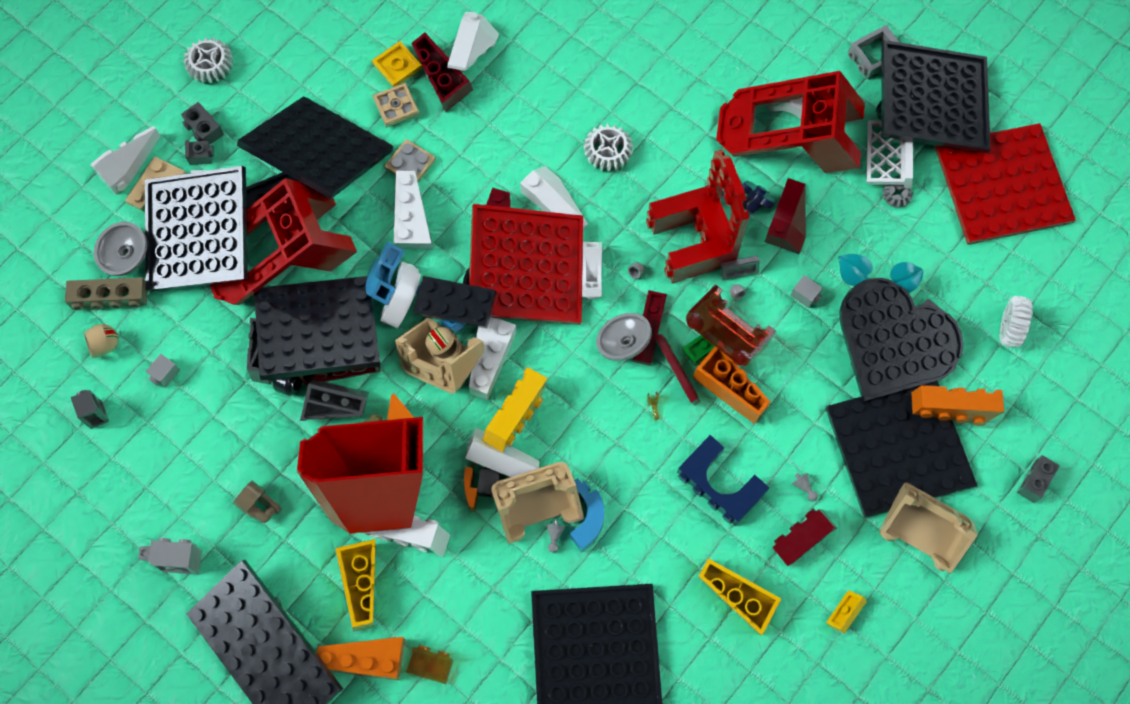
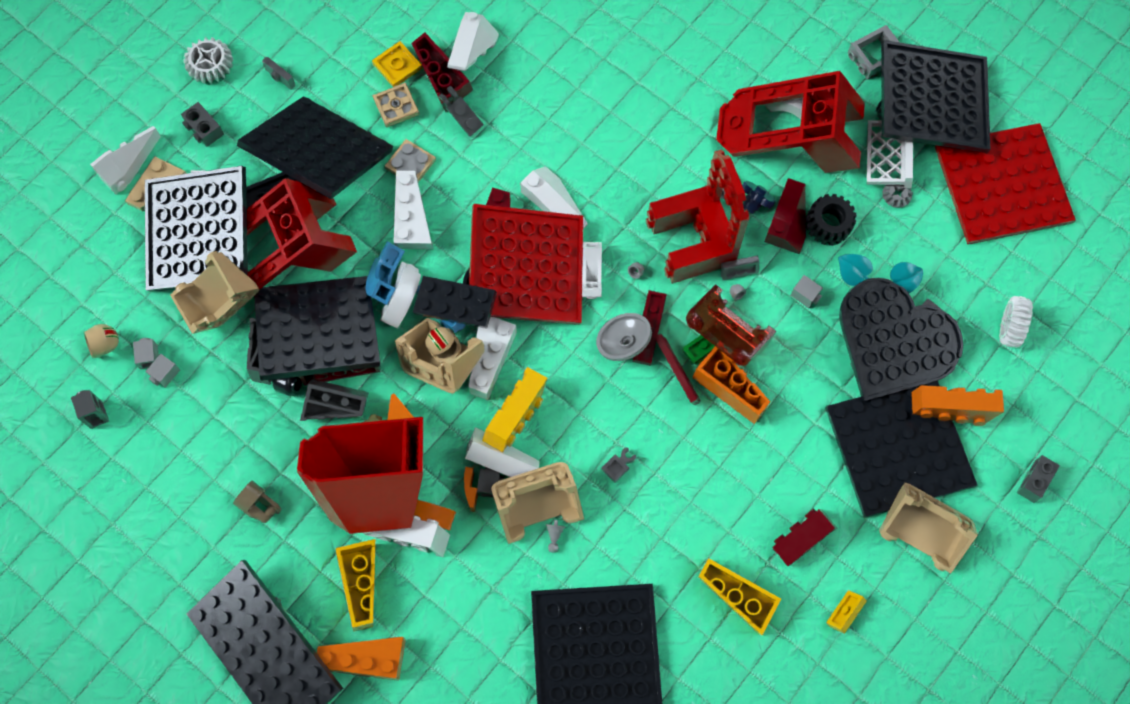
dark tan brick [65,277,148,310] -> none
light grey dish [94,222,147,276] -> none
light grey hinge [138,538,202,575] -> none
dark grey brick [185,140,214,165] -> none
clear orange bracket [406,645,454,685] -> none
dark azure arch [570,478,604,552] -> none
white gear [584,123,633,172] -> none
hand [647,392,659,420] -> none
dark blue arch [677,435,769,526] -> none
light grey piece [792,473,818,501] -> none
none -> light grey brick [133,338,159,370]
none -> tan windscreen [170,251,259,334]
none -> flat silver plate [262,57,295,90]
none -> orange slope [414,500,456,531]
none -> dark grey hinge [439,86,484,136]
none -> flat silver plate [601,447,636,483]
none -> black tyre [806,194,857,245]

